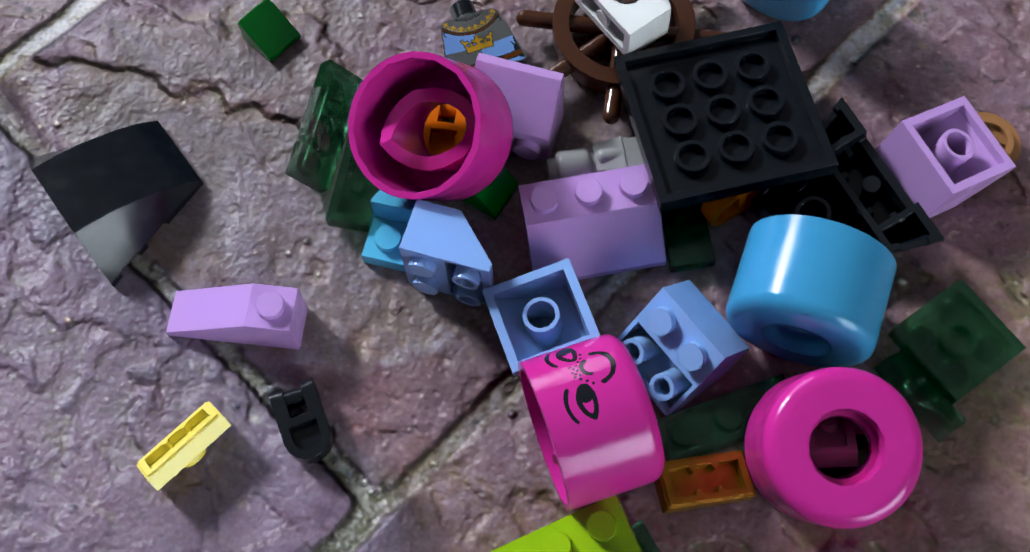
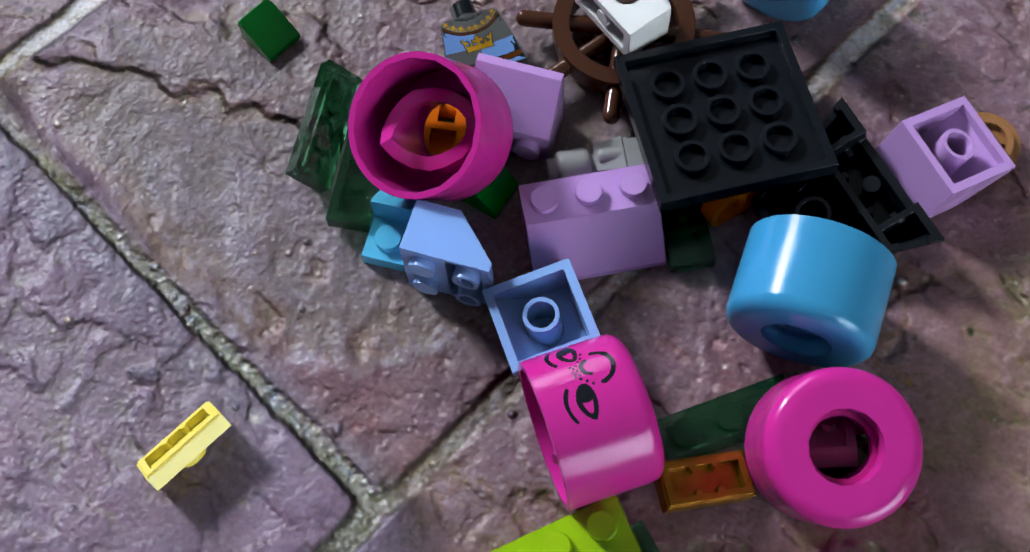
black wedge [27,121,203,287] -> none
lavender slope [166,283,308,350] -> none
black plate [268,377,333,464] -> none
light blue slope [618,280,751,418] -> none
clear green plate [874,351,967,443] -> none
clear green plate [888,278,1026,406] -> none

